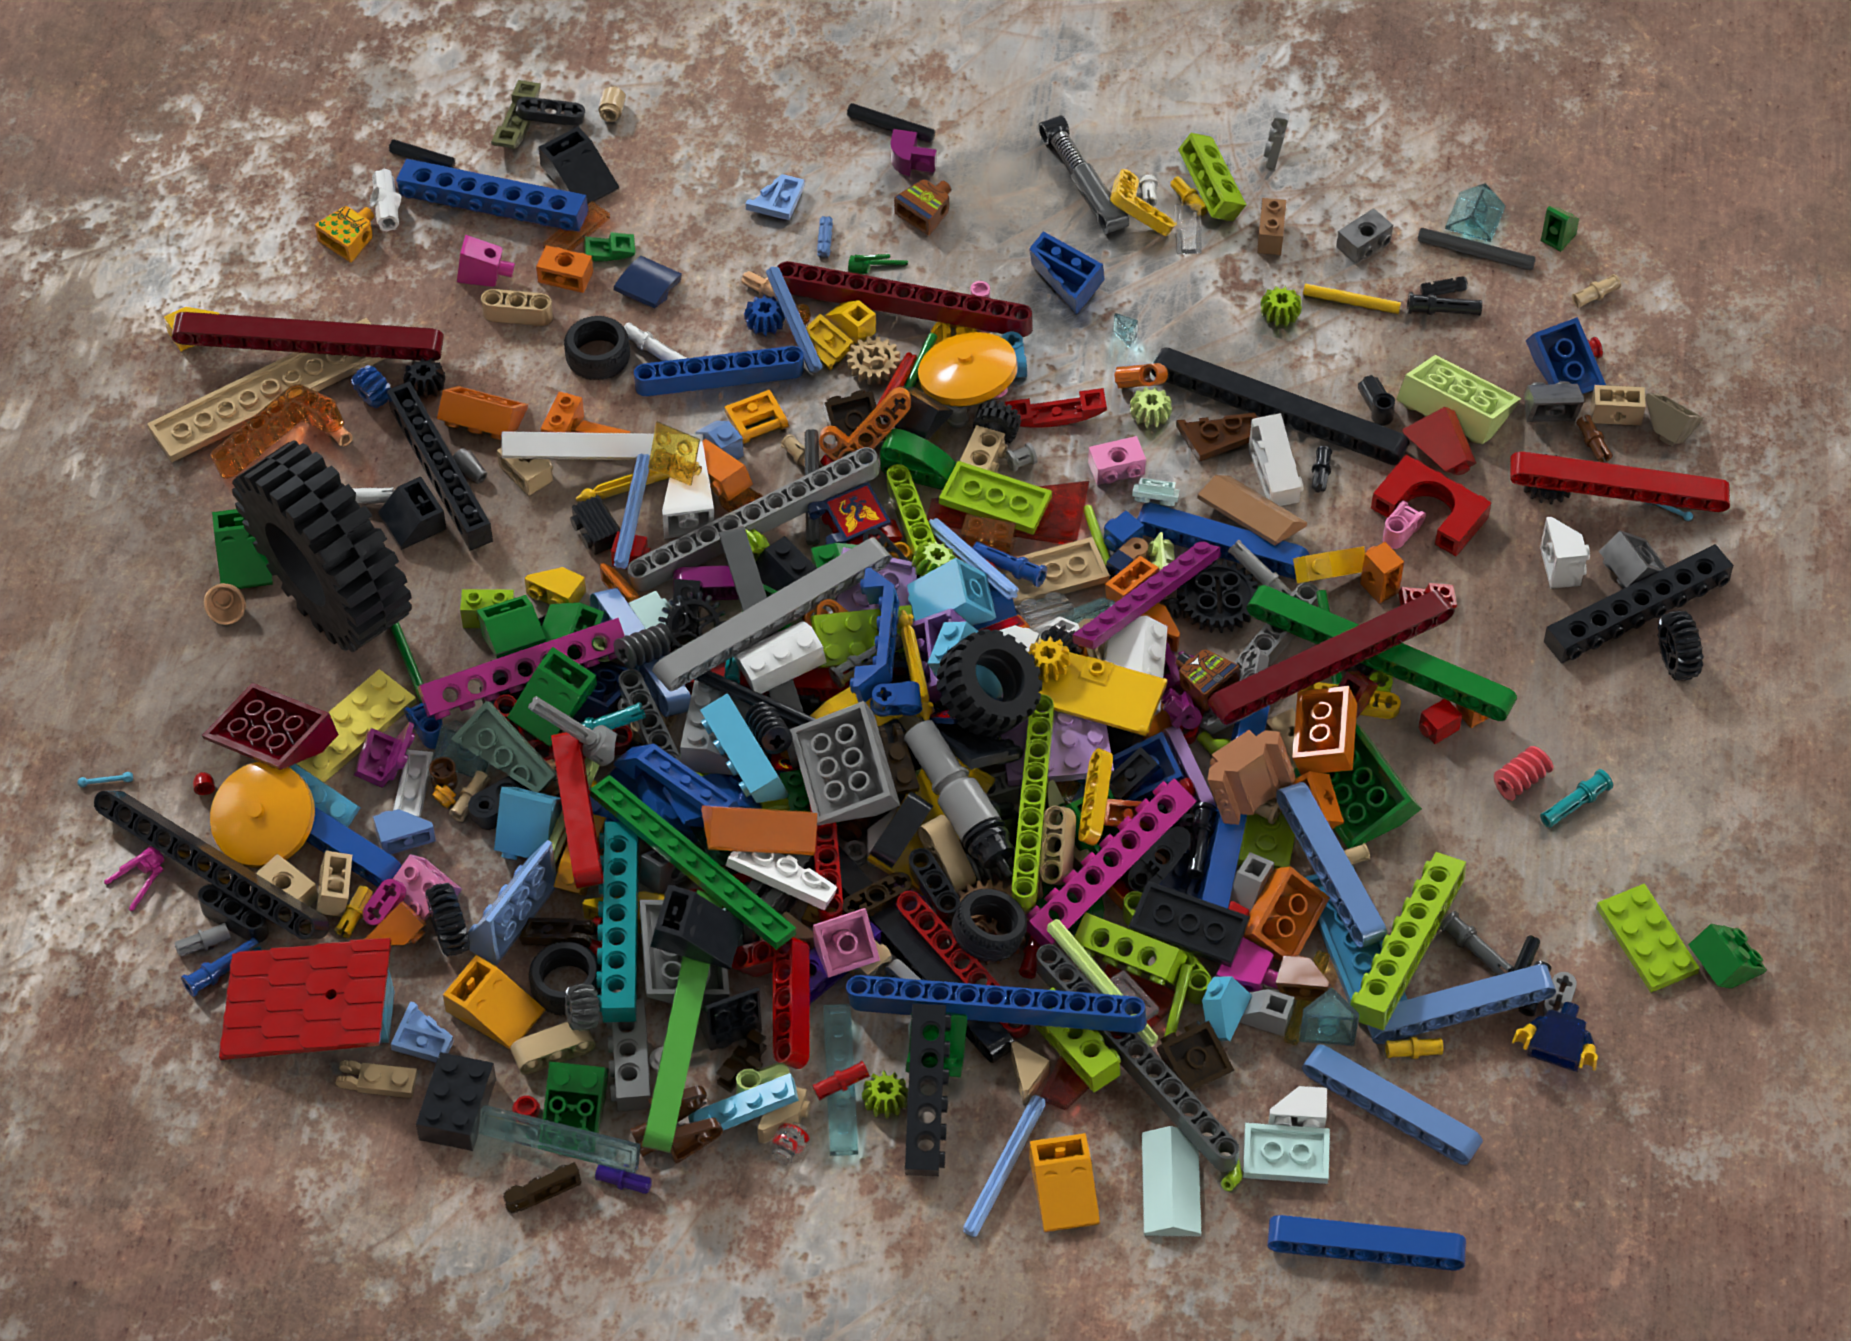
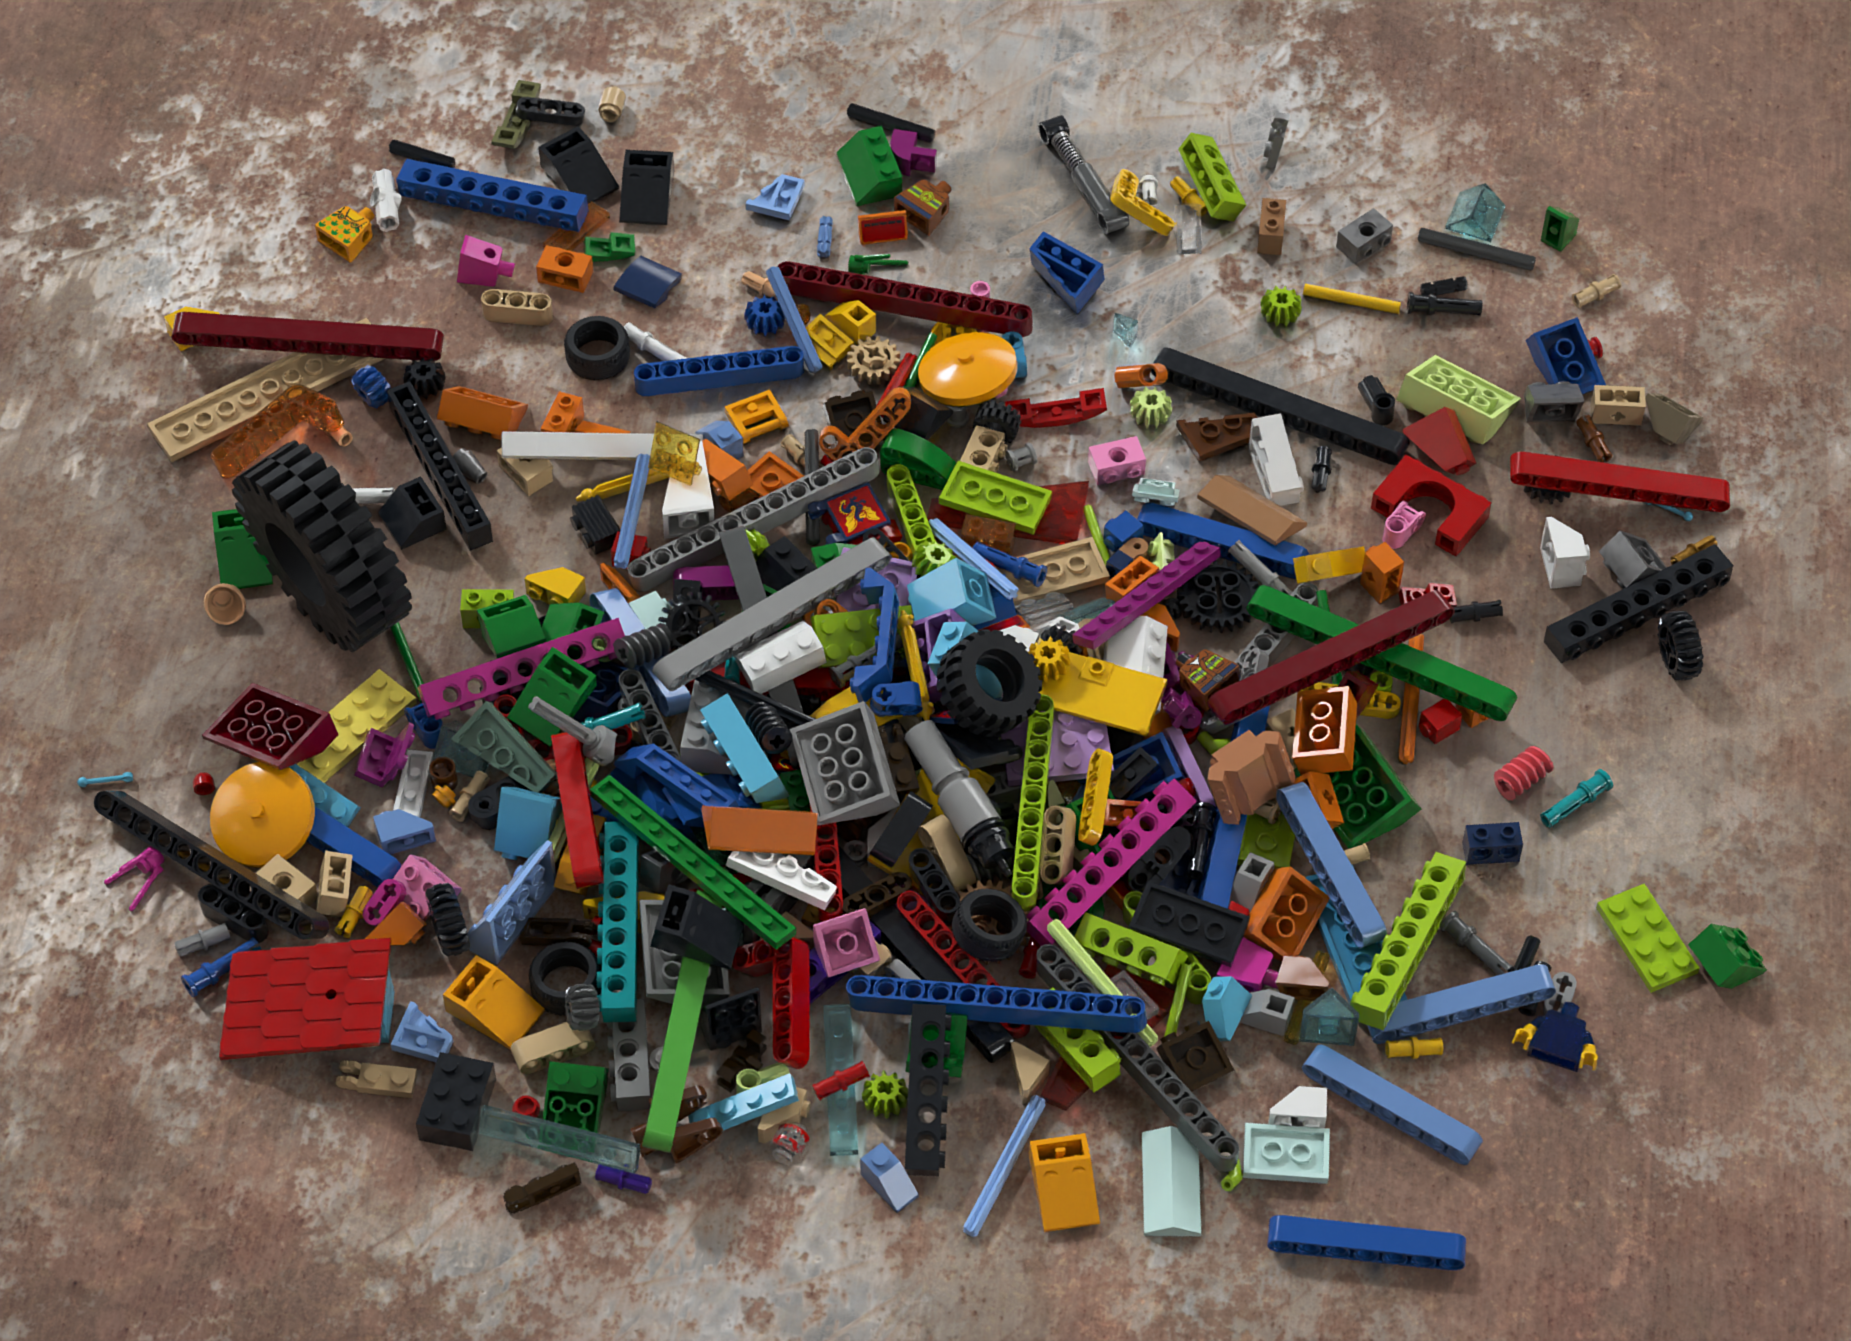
none -> black slope [619,149,675,225]
none -> orange plate [743,451,804,509]
none -> green slope [836,126,902,206]
none -> red slope [858,210,908,245]
none -> medium blue slope [860,1143,919,1213]
none -> orange axle [1398,634,1424,765]
none -> black pin [1450,599,1503,623]
none -> dark blue brick [1462,822,1523,865]
none -> pearl gold axle [1670,535,1718,565]

